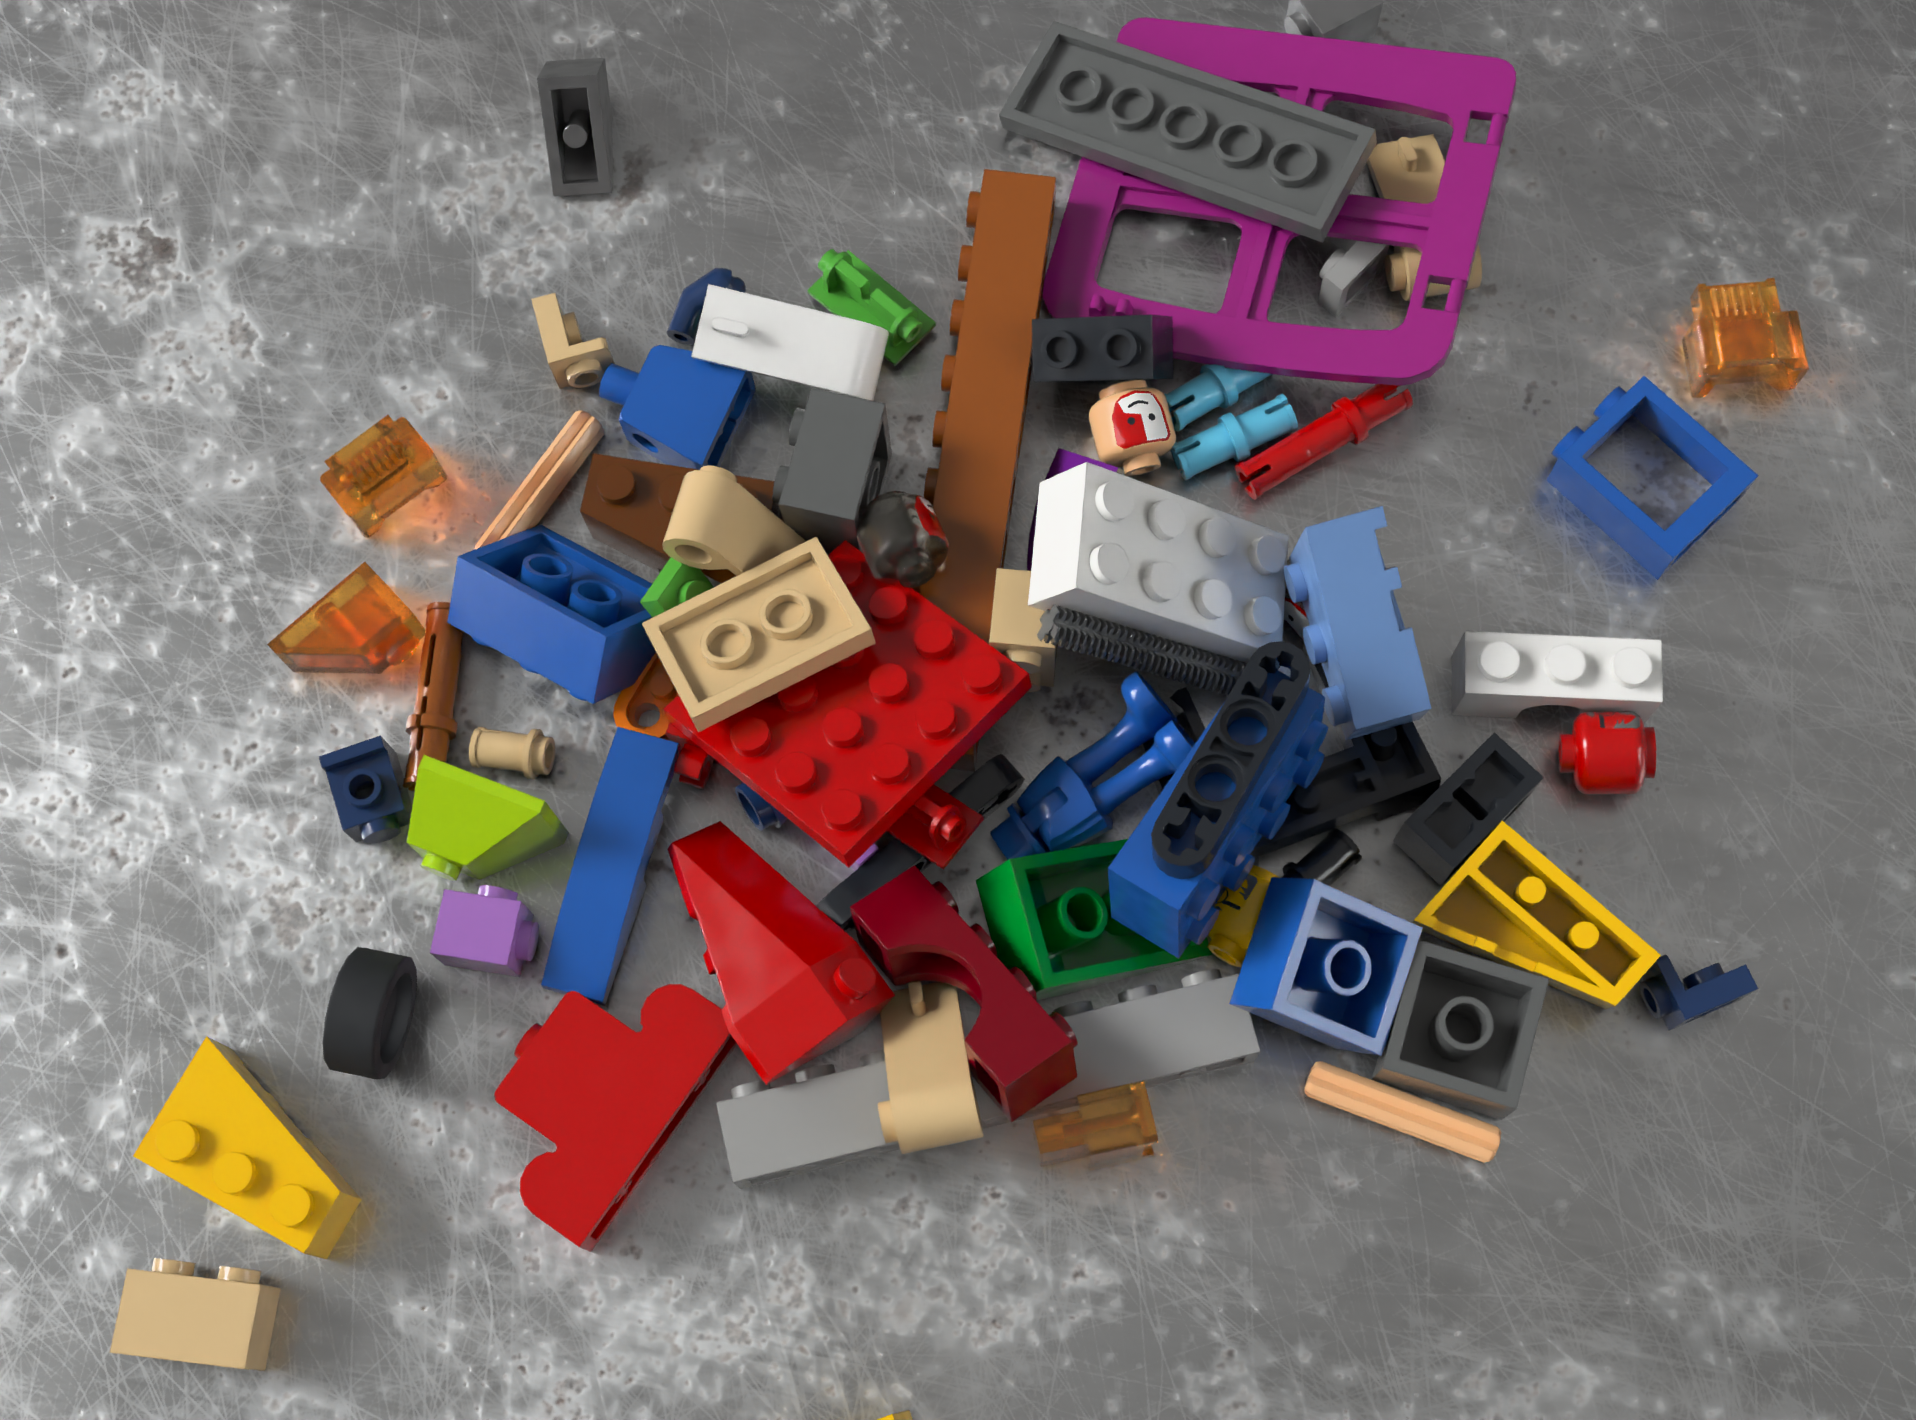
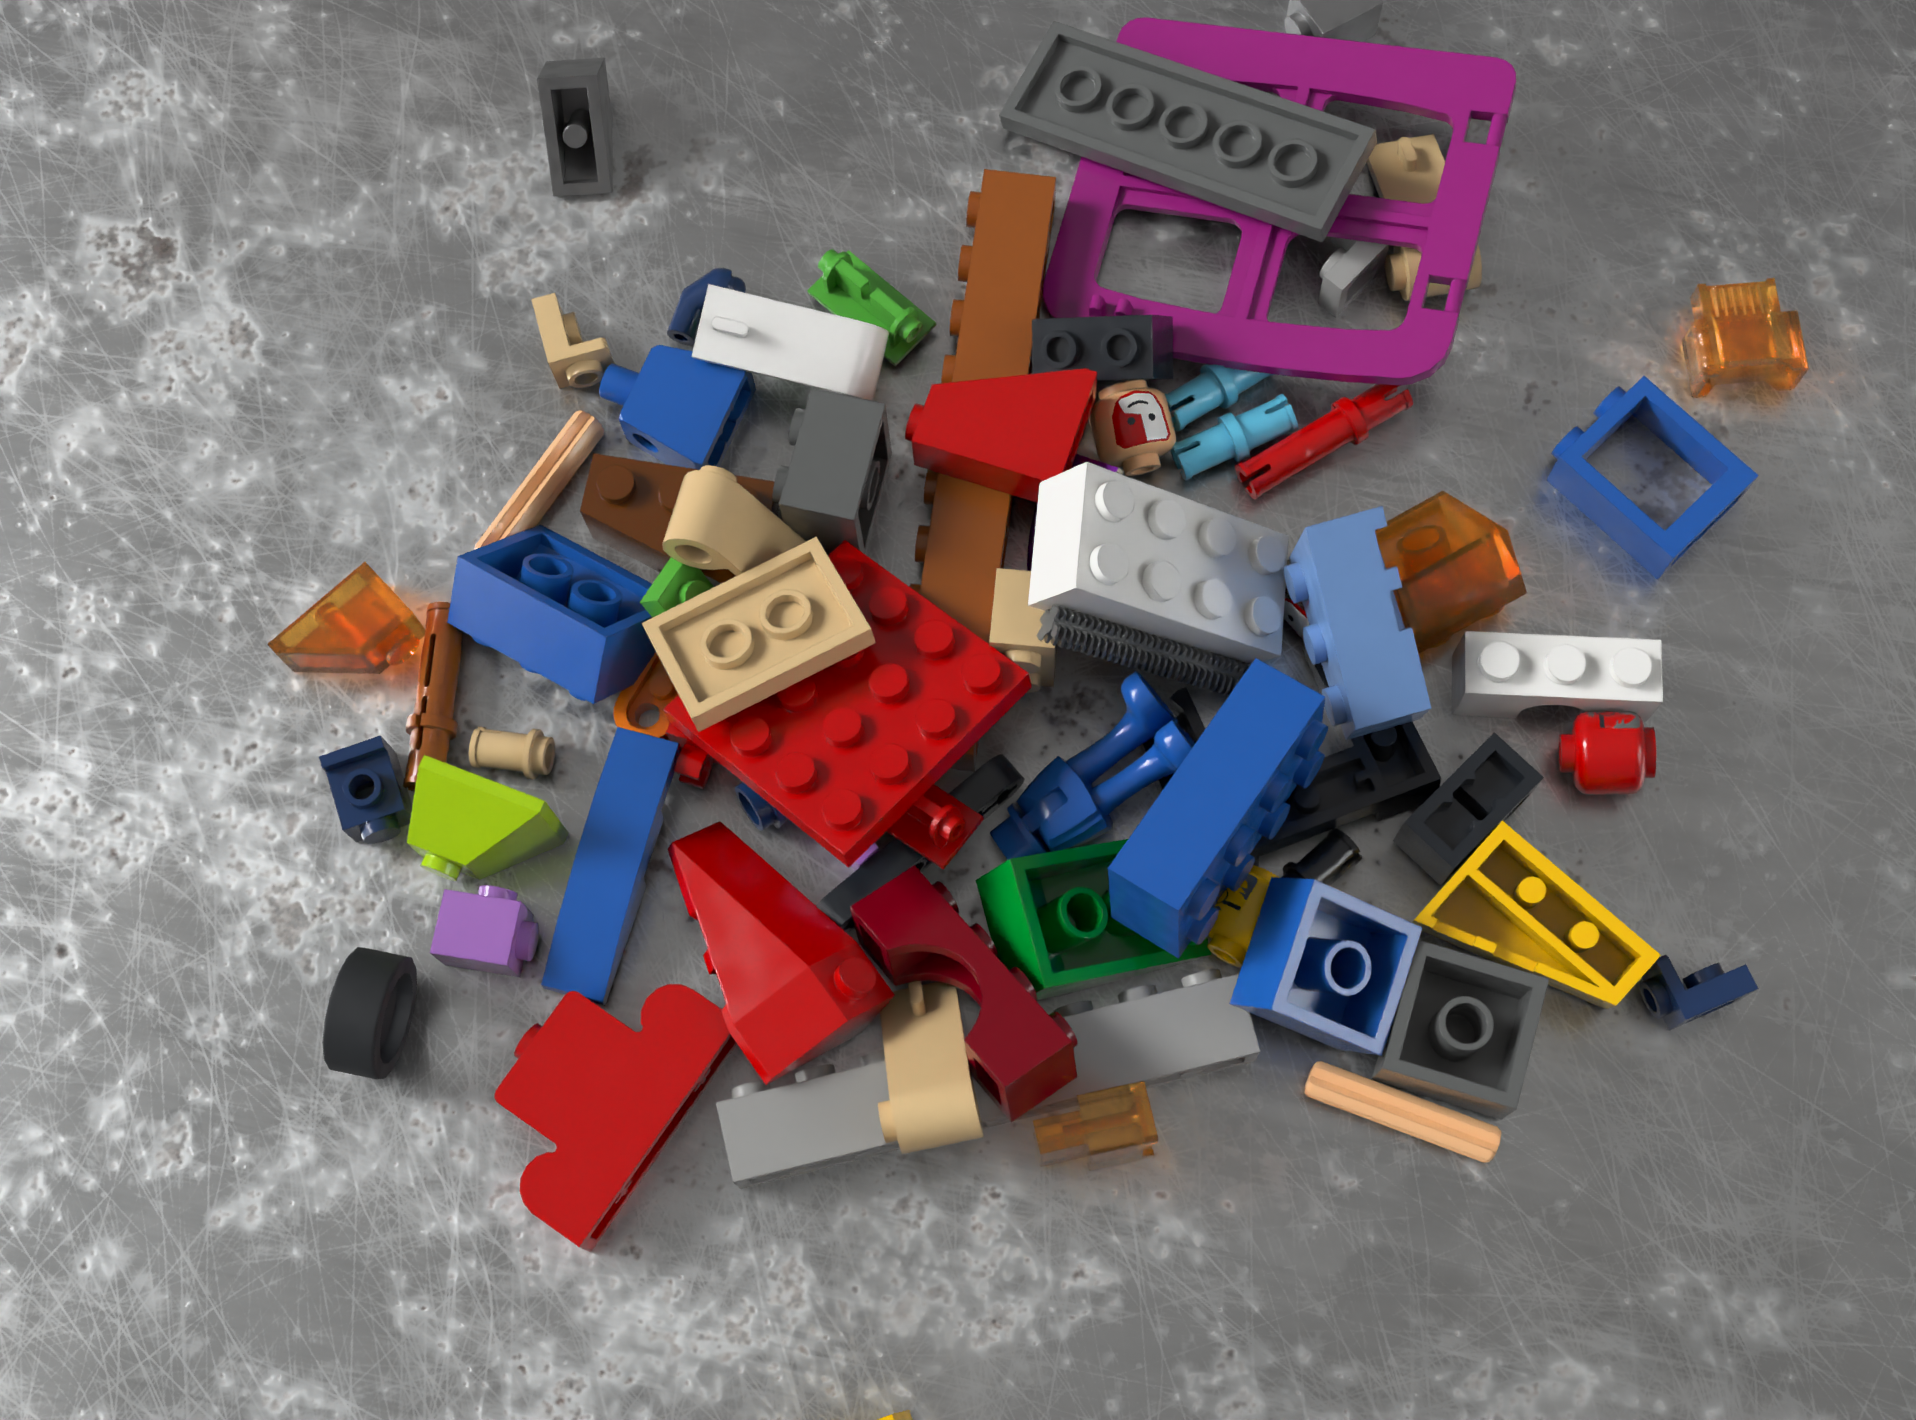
tan brick [110,1258,281,1371] -> none
yellow wedge [133,1036,362,1259] -> none
clear orange piece [320,415,447,538] -> none
clear smoke head [856,491,949,588] -> none
black beam [1151,641,1310,879] -> none
none -> red slope [905,368,1097,503]
none -> clear orange slope [1375,491,1527,654]

